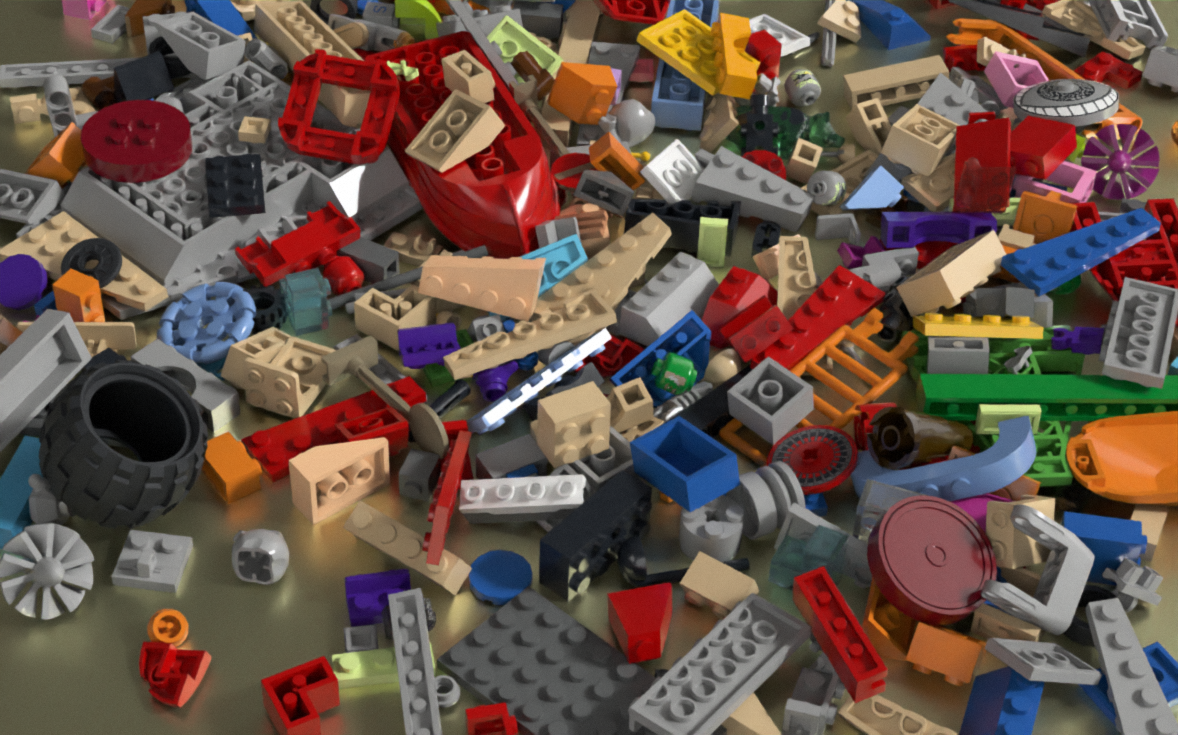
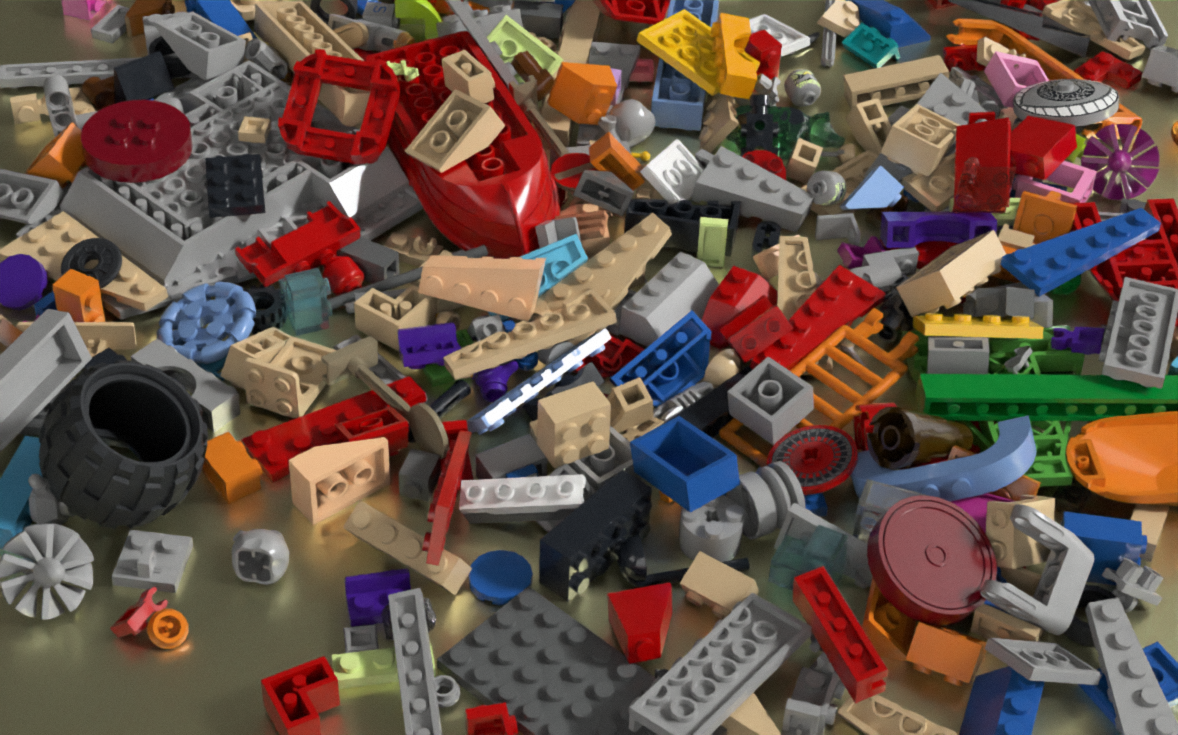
red brick [139,642,212,708] -> none
green head [651,352,697,395] -> none
yellowish green tile [975,404,1042,434] -> none
none -> red plate [110,587,168,638]
none -> teal bracket [842,23,901,68]

